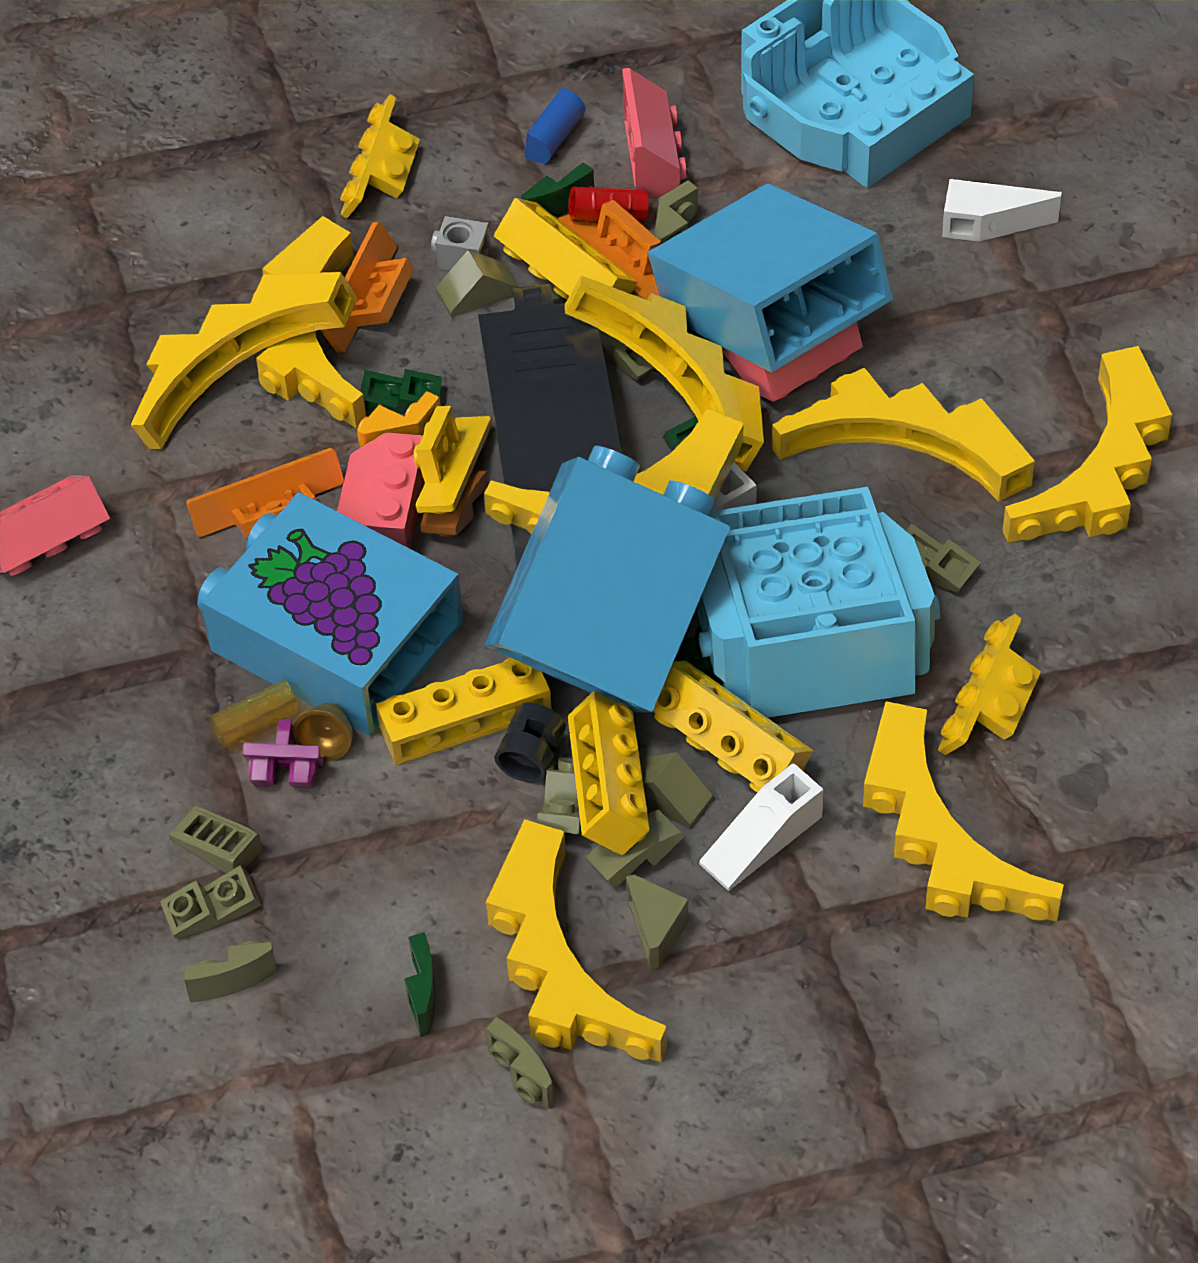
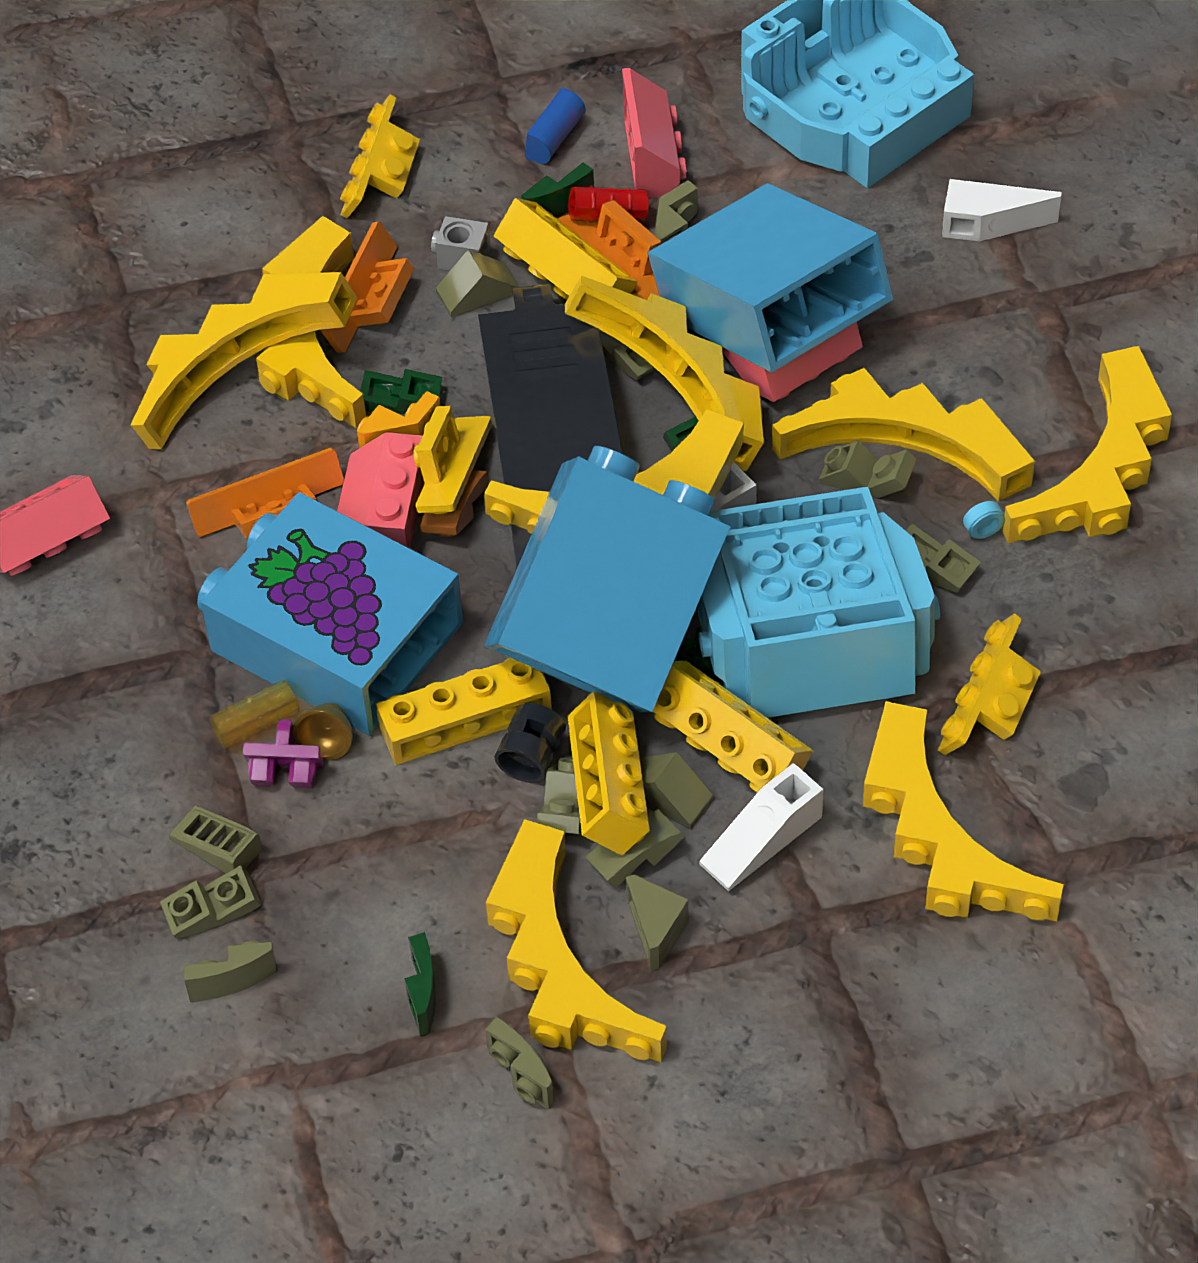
none -> olive slope [819,440,917,499]
none -> medium azure tile [963,501,1005,539]

